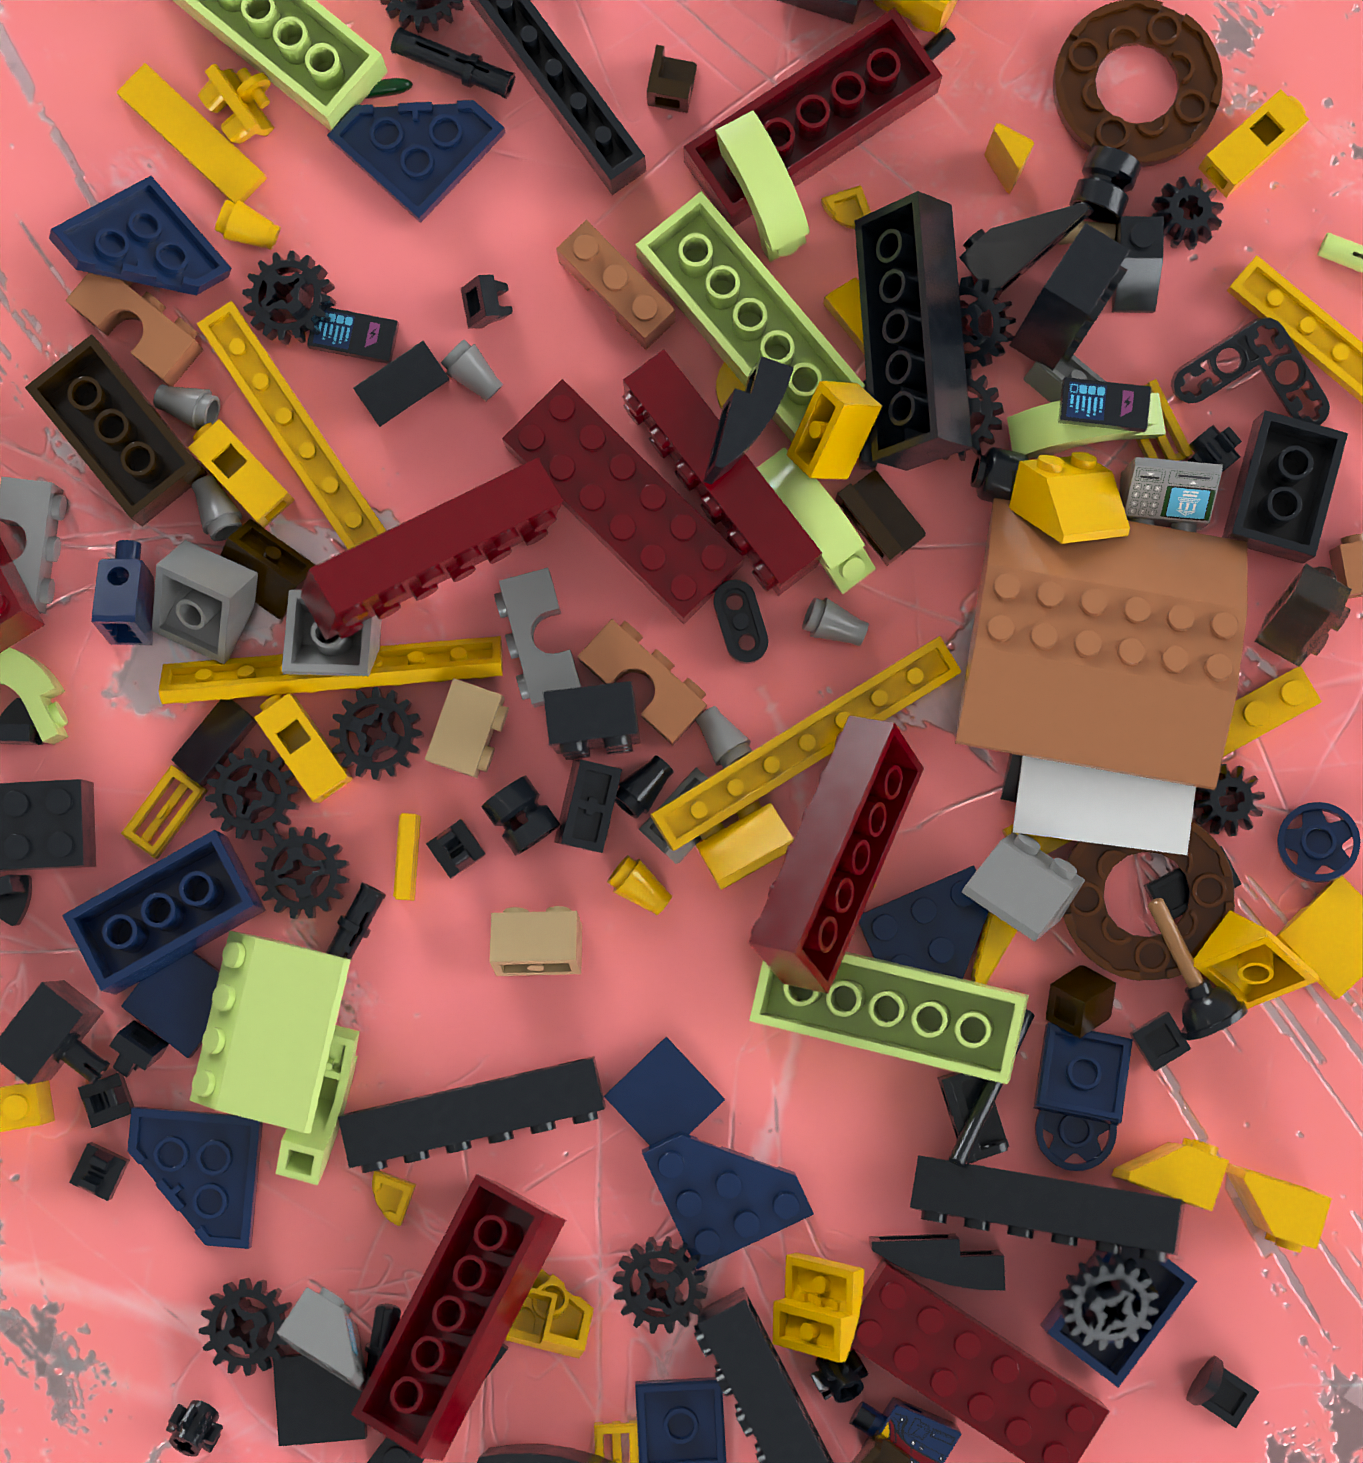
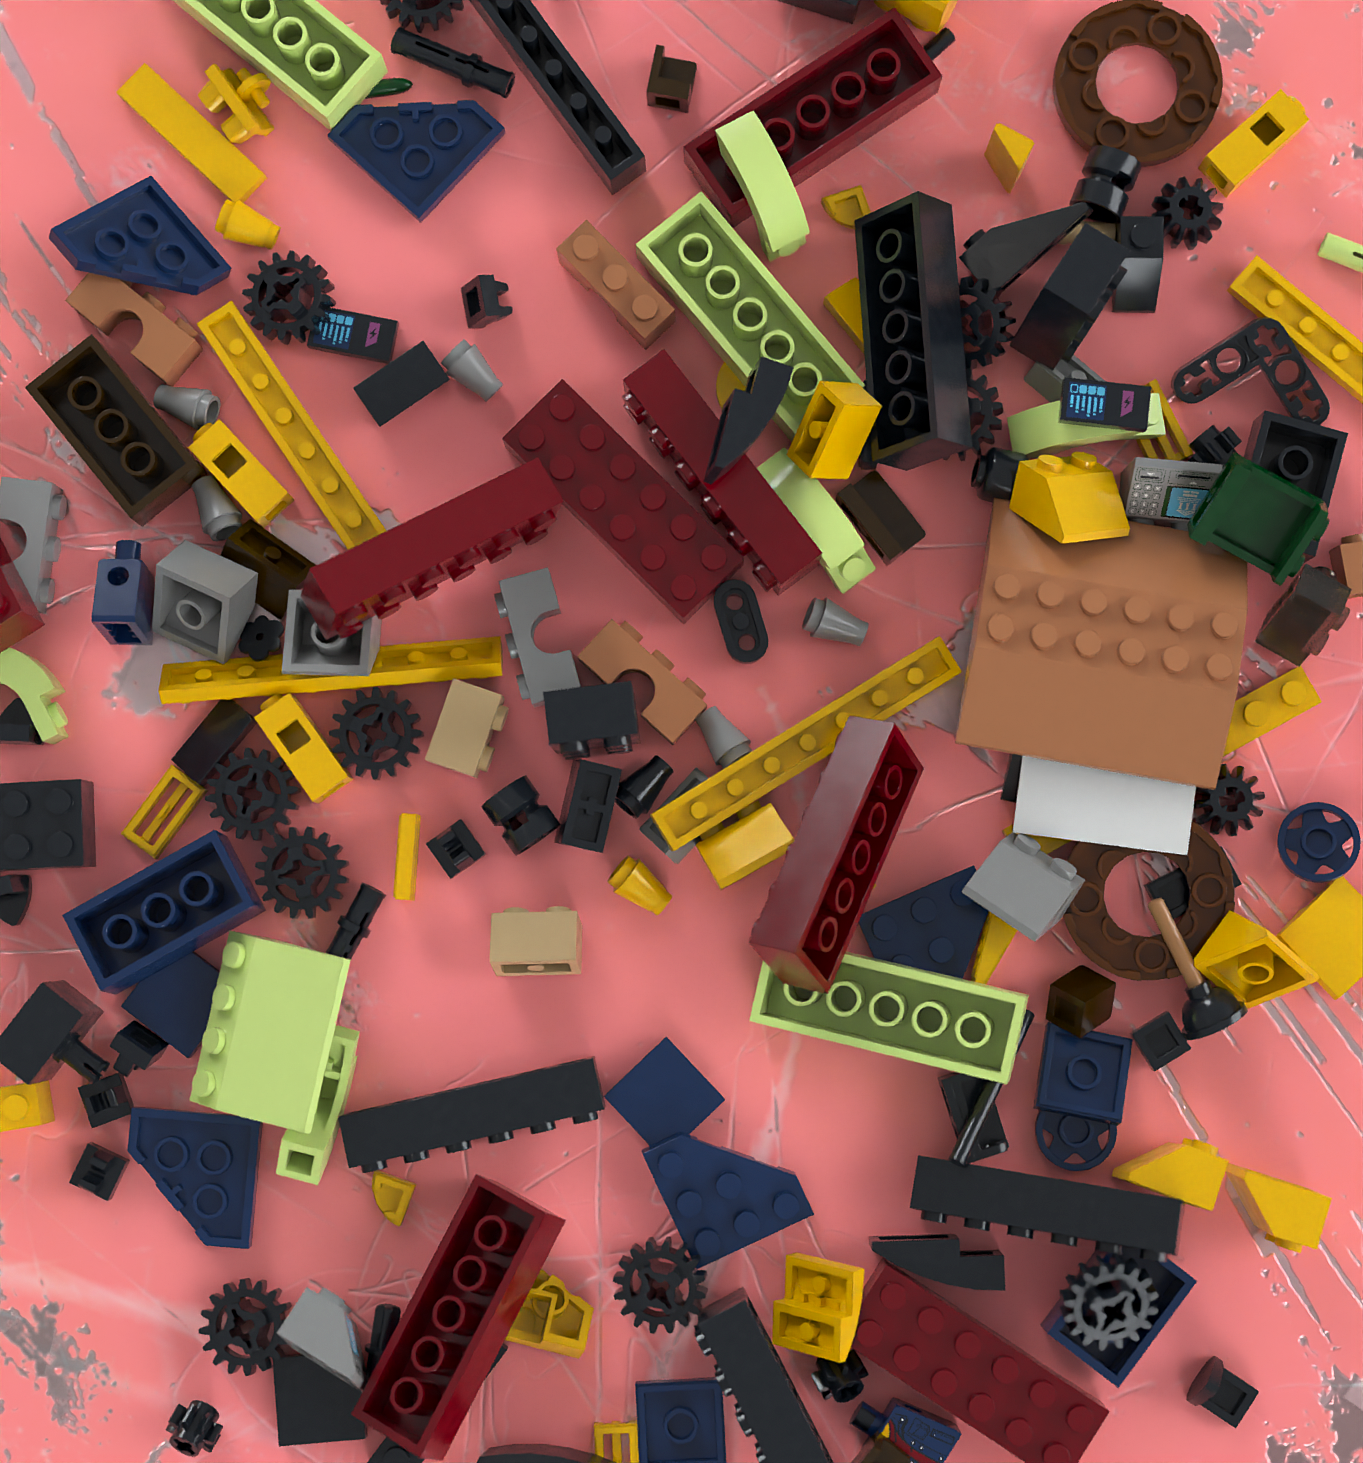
none -> black plant [238,615,284,661]
none -> dark green panel [1187,452,1330,586]

